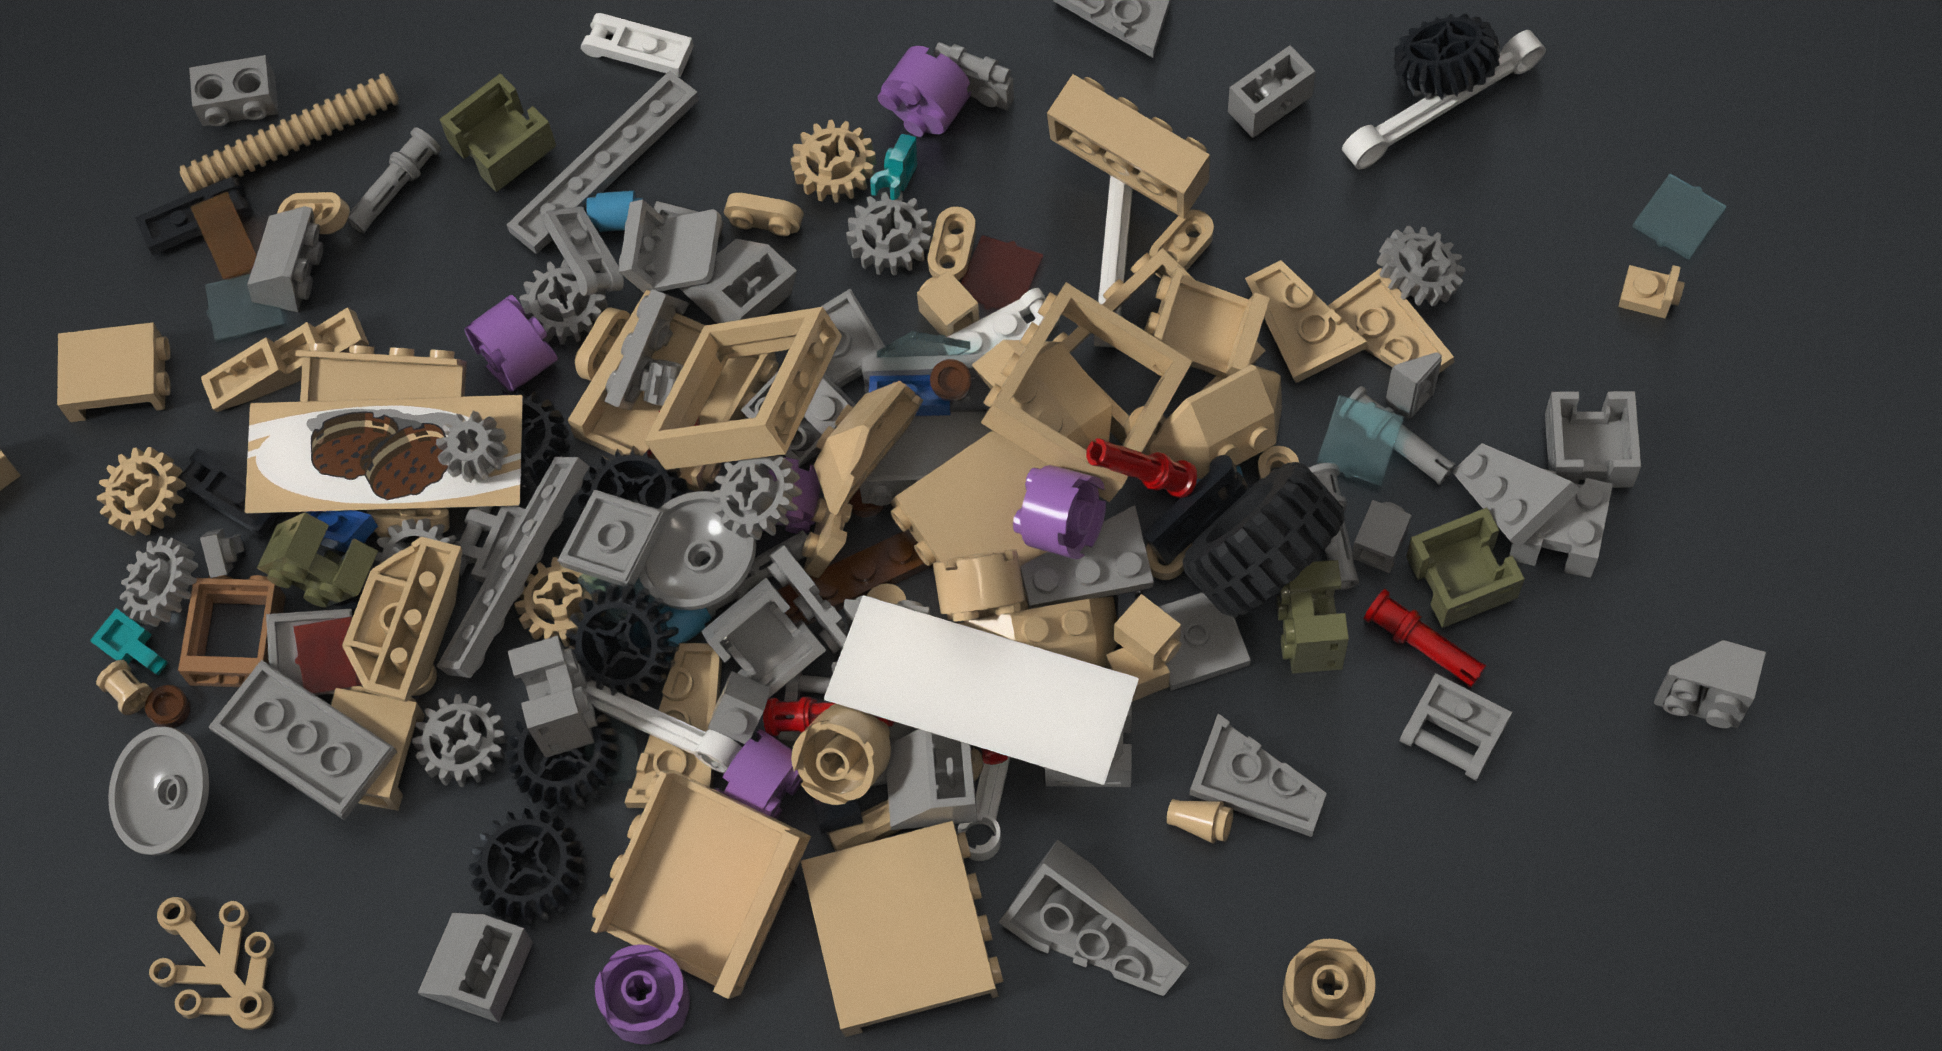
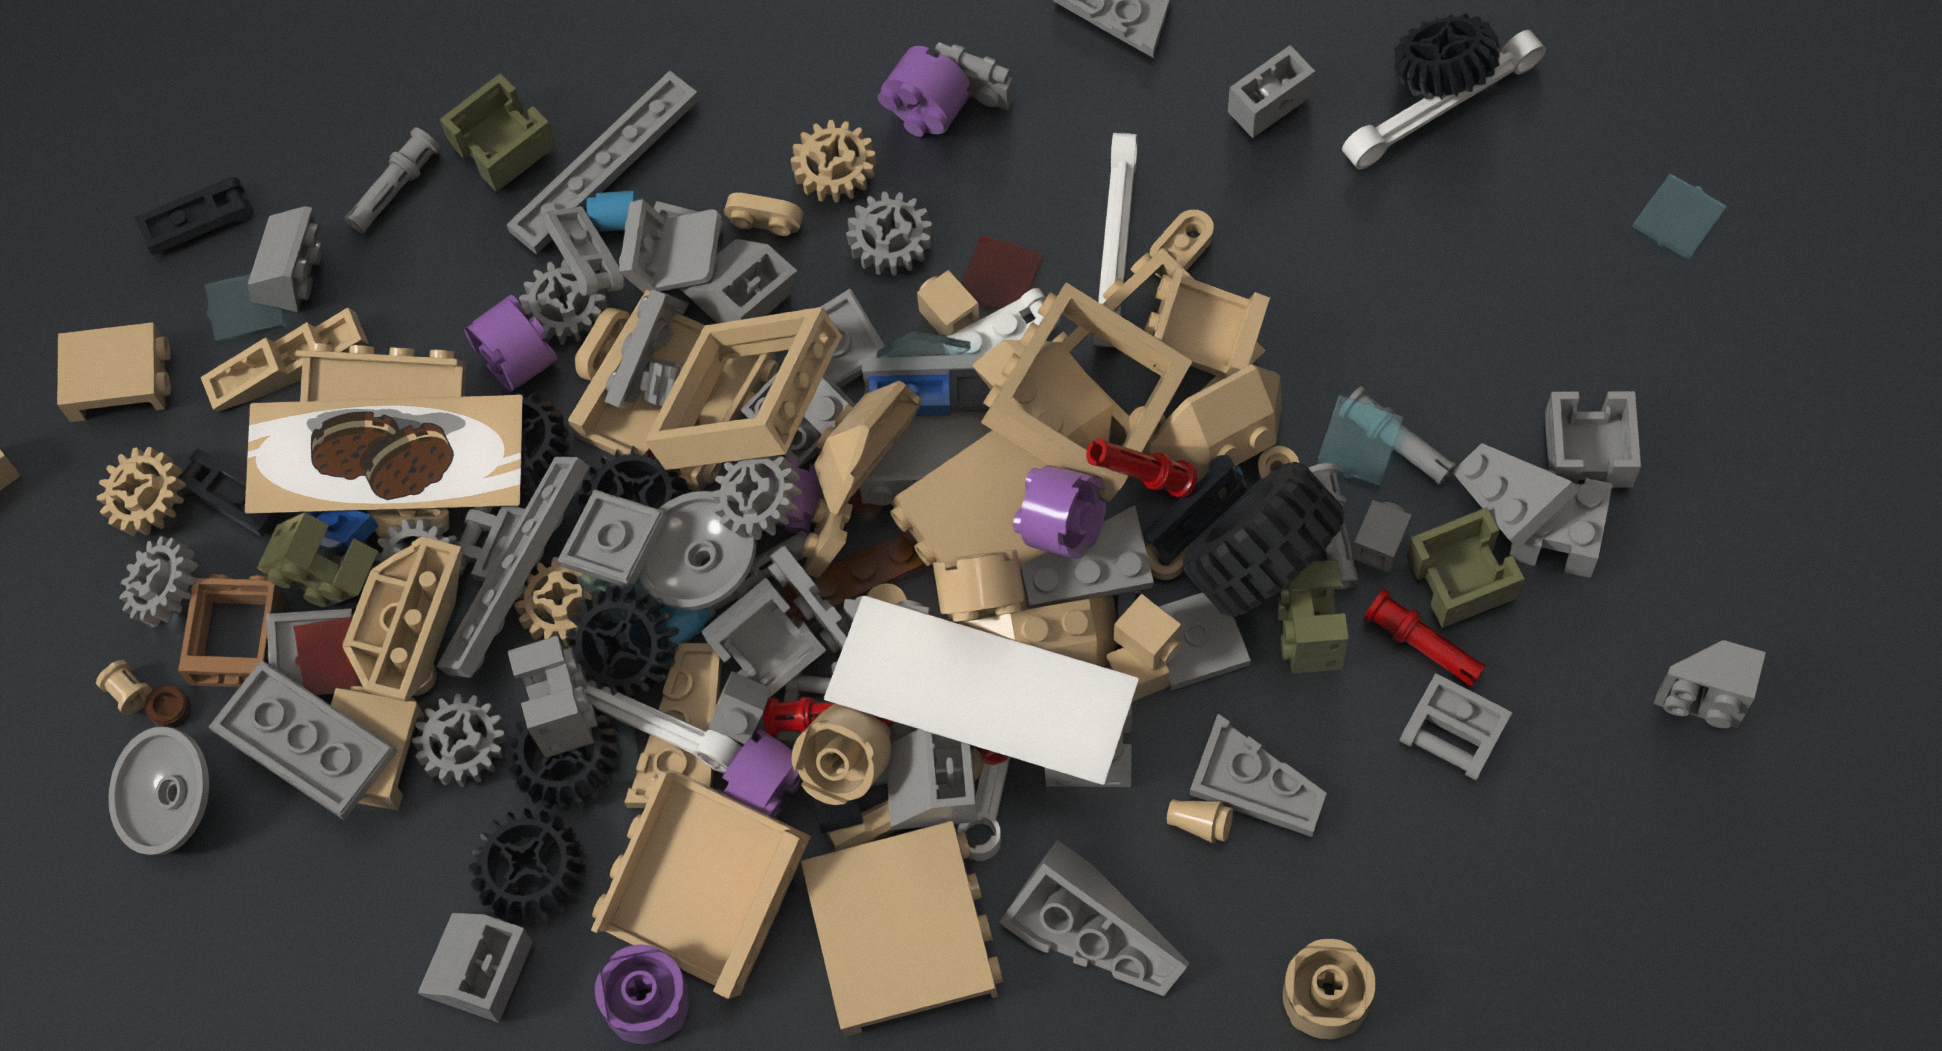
teal plate [90,608,168,675] -> none
tan plant [149,897,274,1030] -> none
tan piece [179,73,399,194] -> none
light grey brick [189,55,279,126] -> none
clear orange tile [191,192,257,280] -> none
light grey plate [200,528,245,578] -> none
tan plate [277,192,350,234] -> none
light grey gear [436,410,508,483] -> none
white plate [581,13,694,77] -> none
teal plate [870,134,917,200] -> none
tan plate [928,207,976,280] -> none
reddish brown tile [930,359,972,402] -> none
tan brick [1047,74,1210,219] -> none
tan wing [1245,260,1369,383] -> none
tan wing [1328,268,1454,373] -> none
light grey gear [1377,226,1465,306] -> none
light grey slope [1385,352,1442,420] -> none
tan bracket [1618,265,1685,319] -> none

